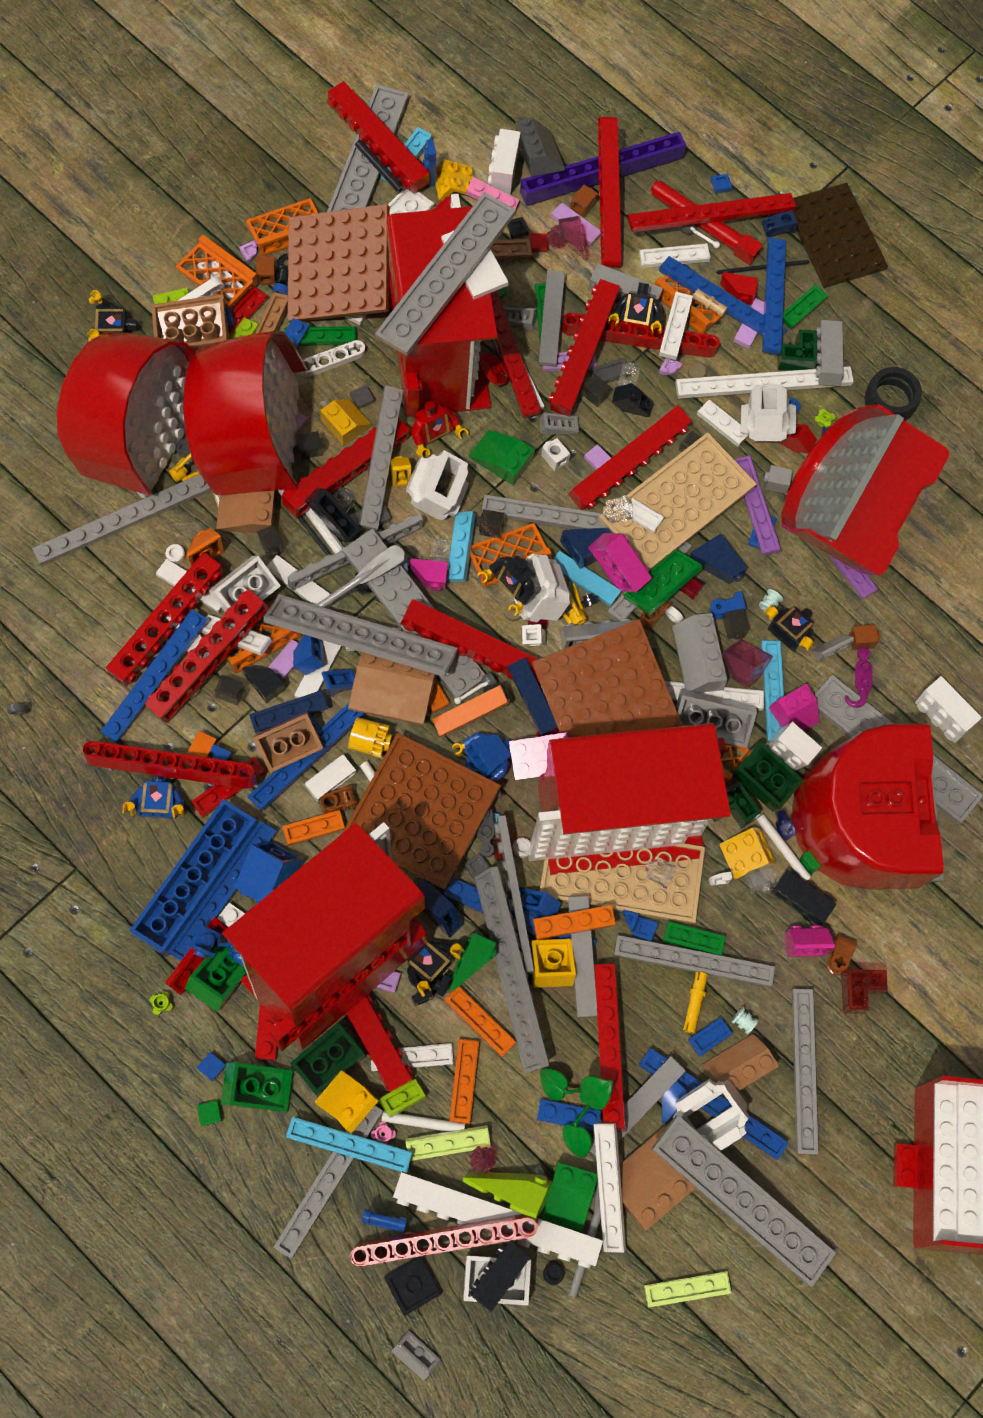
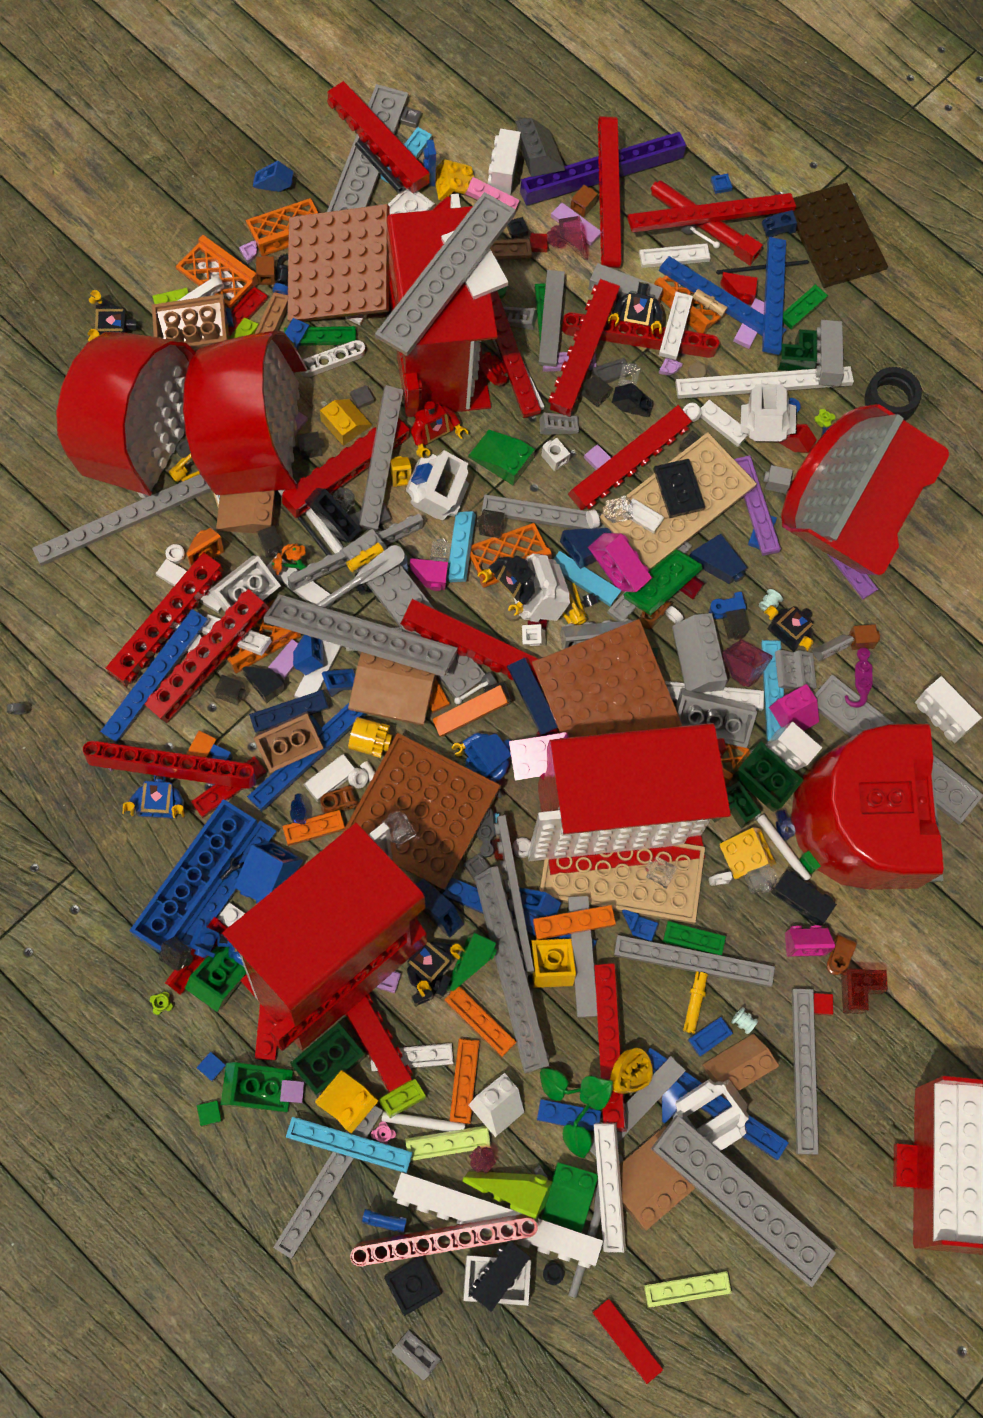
none -> clear smoke brick [159,936,193,971]
none -> black hand [220,857,244,881]
none -> blue slope [253,161,293,192]
none -> orange plant [272,543,307,575]
none -> lavender tile [280,1080,304,1103]
none -> clear blue piece [290,794,307,824]
none -> yellow pin [346,542,384,572]
none -> white tile [348,768,368,788]
none -> clear brick [382,811,416,845]
none -> flat silver tile [400,107,422,128]
none -> blue tile [411,463,433,485]
none -> white slope [468,1073,524,1137]
none -> white tile [586,509,600,528]
none -> red tile [592,1299,663,1384]
none -> yellow piece [610,1048,653,1094]
none -> black tile [653,459,705,518]
none -> white tile [683,403,702,422]
none -> light grey slope [775,650,817,690]
none -> red tile [813,993,833,1016]

